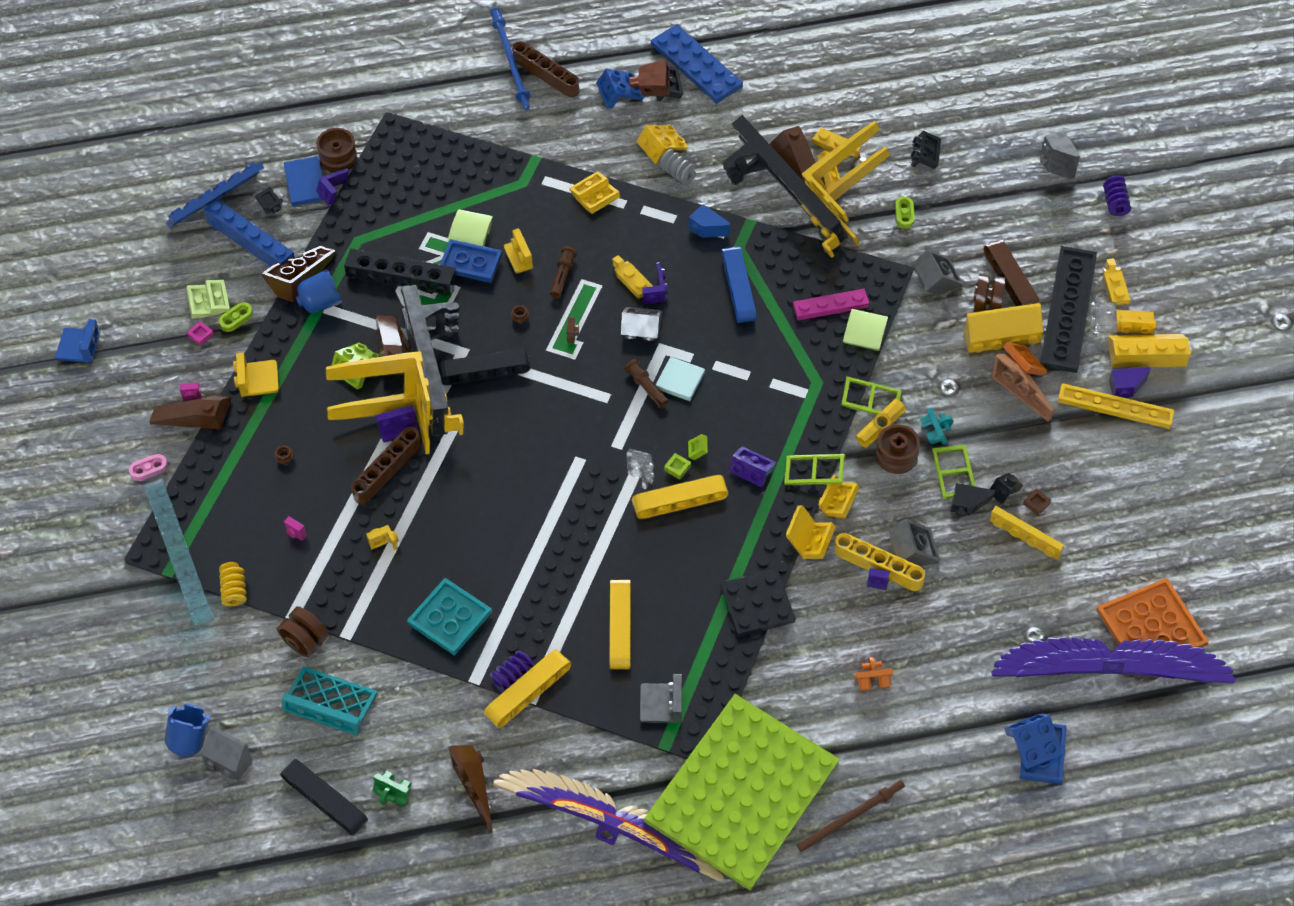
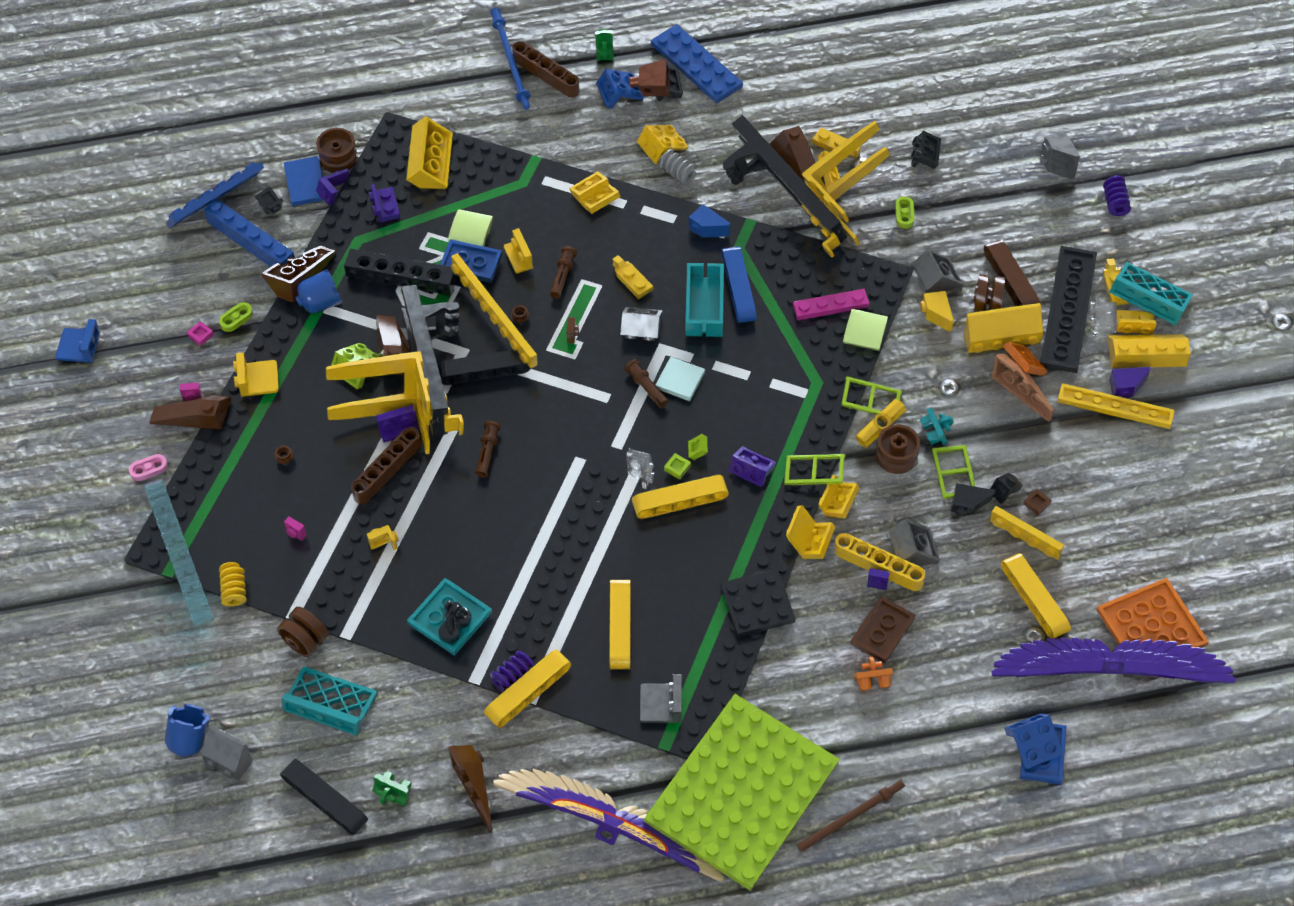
yellowish green slope [186,280,230,319] -> none
dark purple bracket [642,262,668,304] -> none
none -> dark purple bracket [369,184,400,223]
none -> yellow slope [406,116,453,189]
none -> black piece [438,600,472,643]
none -> yellow plate [451,253,537,368]
none -> reddish brown pin [475,421,501,478]
none -> green hips [595,29,614,61]
none -> teal piece [685,263,724,337]
none -> reddish brown plate [850,596,916,664]
none -> yellow slope [920,291,954,332]
none -> yellow beam [1001,553,1071,638]
none -> teal fence [1109,262,1193,326]

